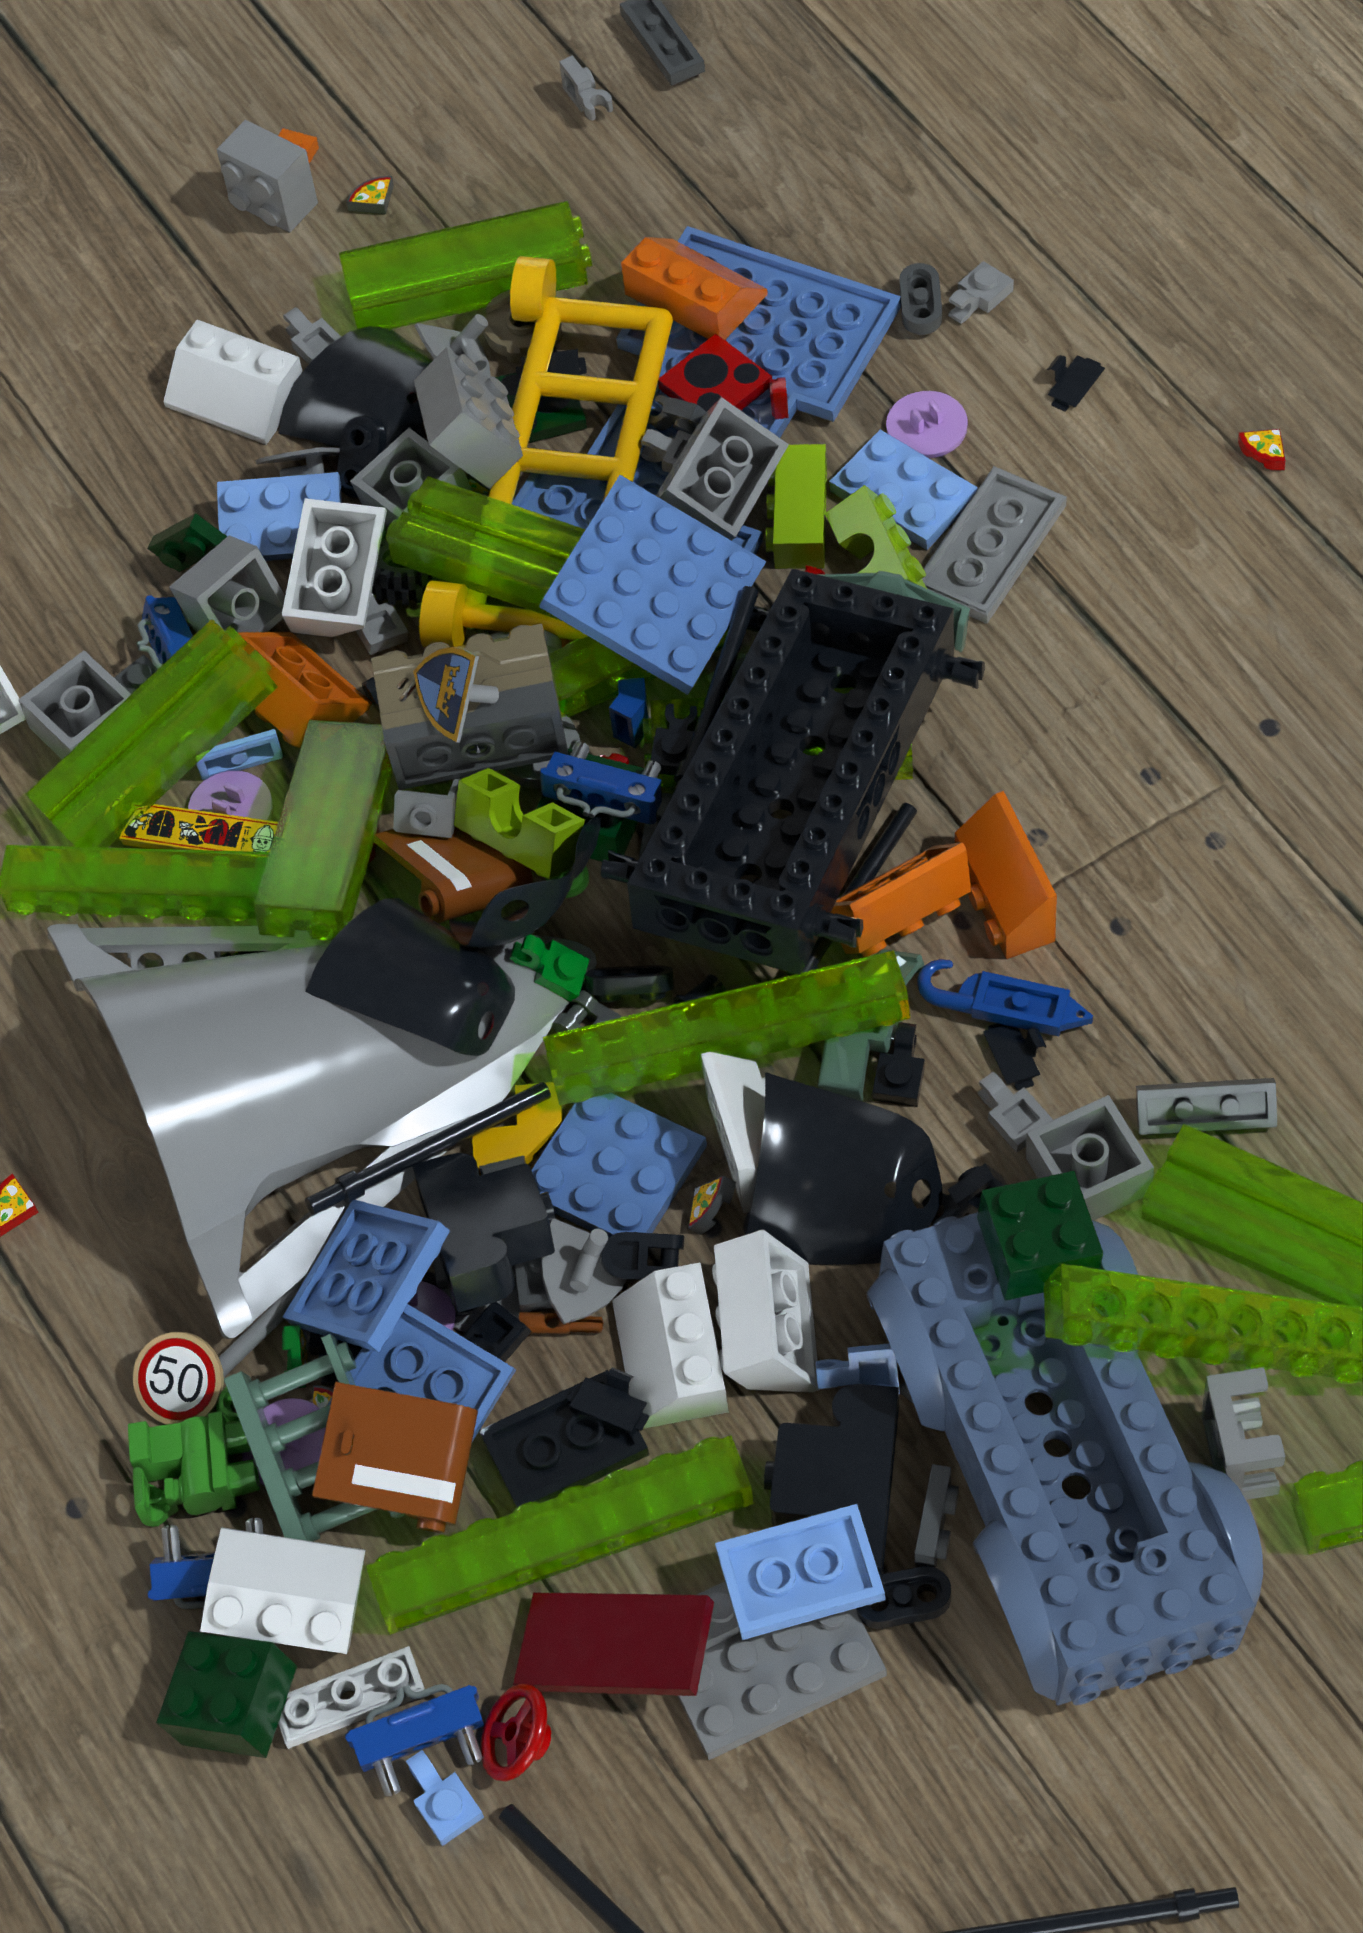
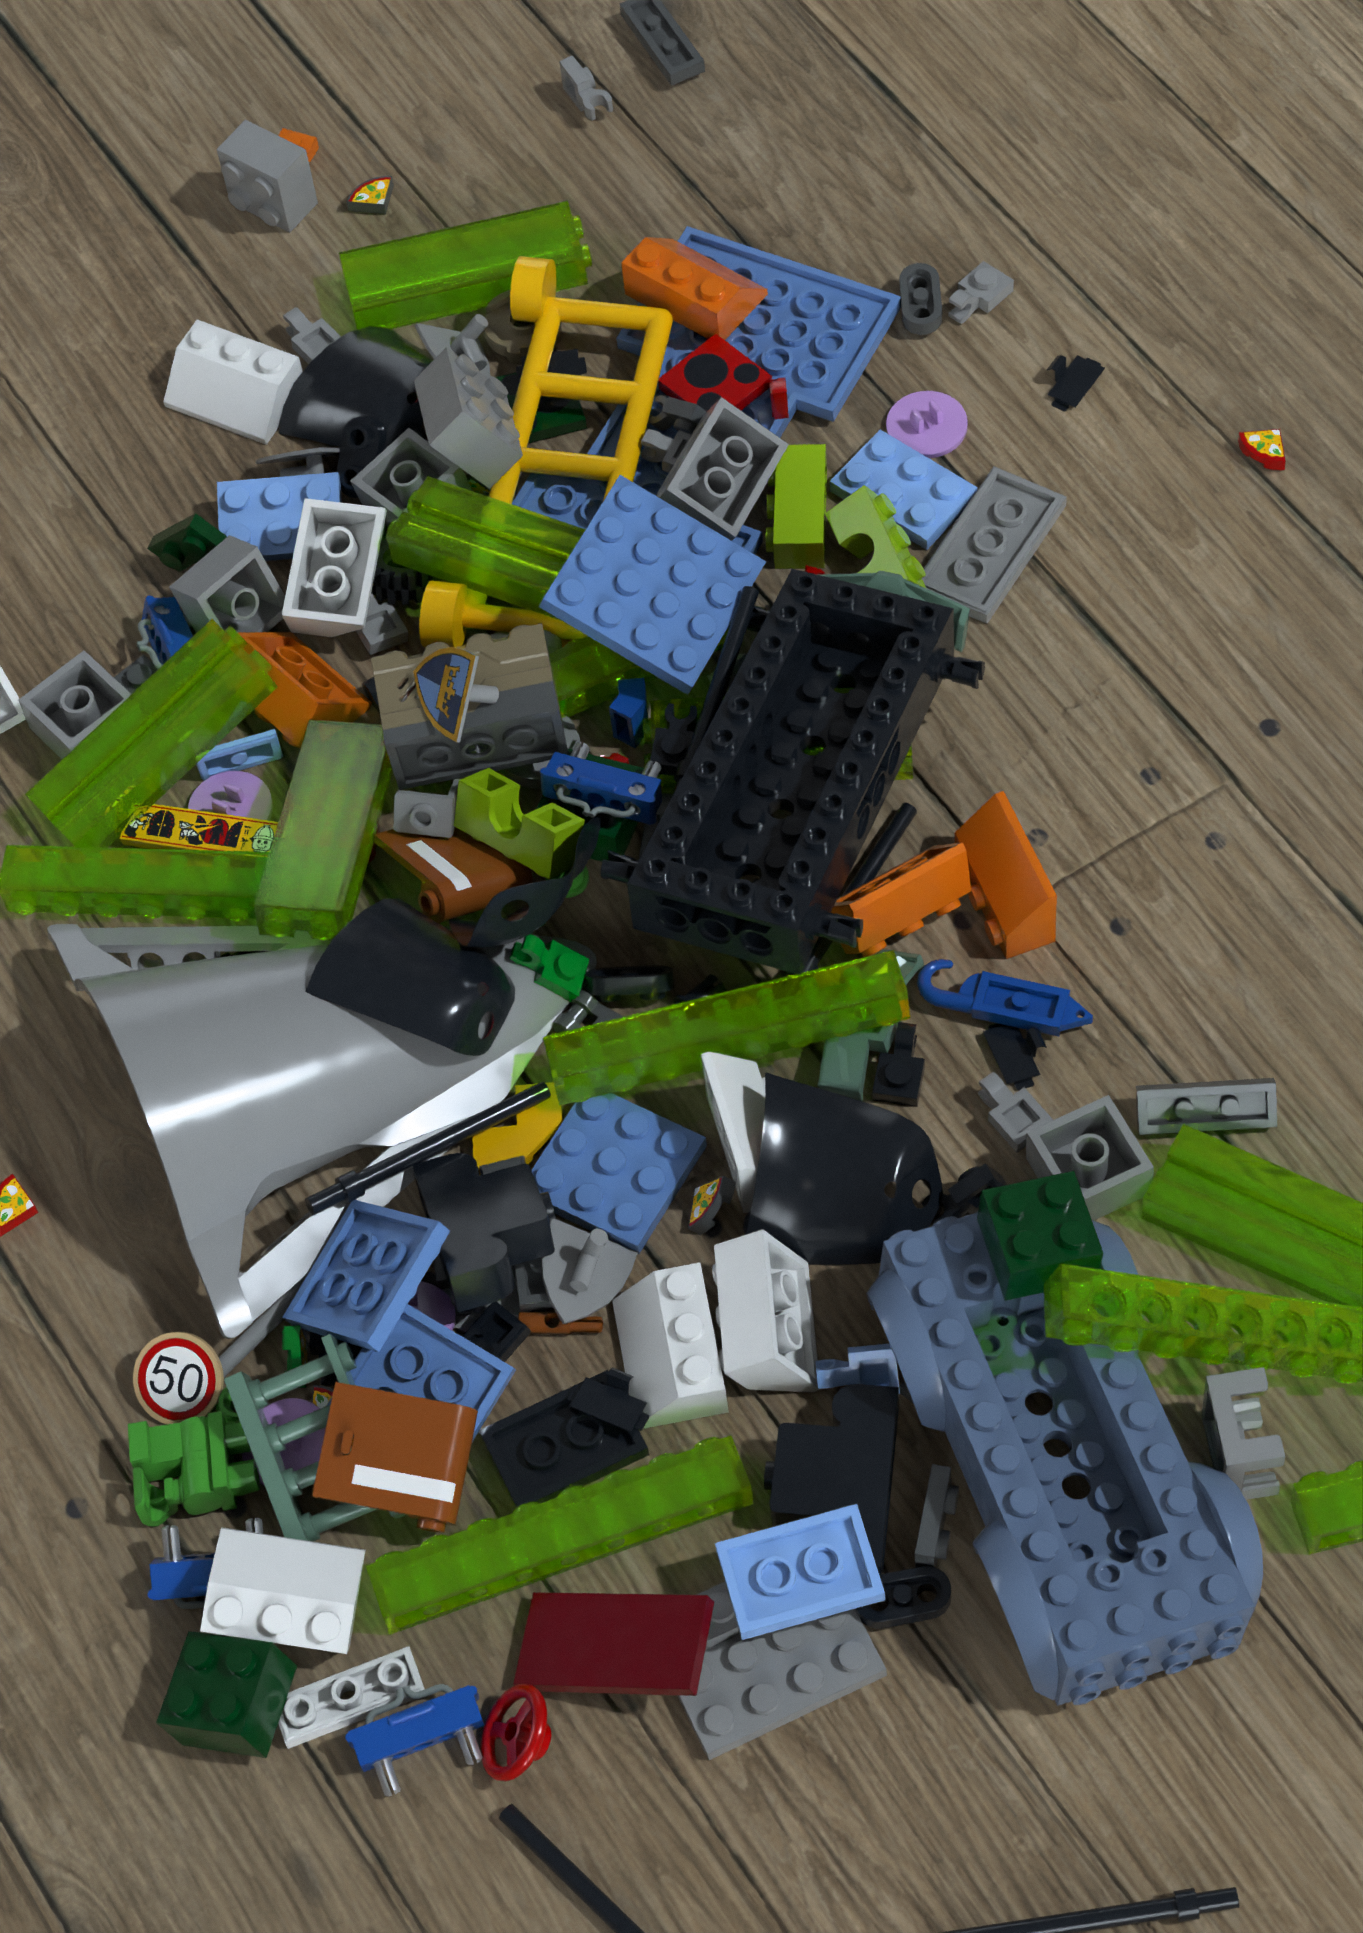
light blue plate [406,1750,484,1846] -> none
black plate [600,1232,685,1280] -> none

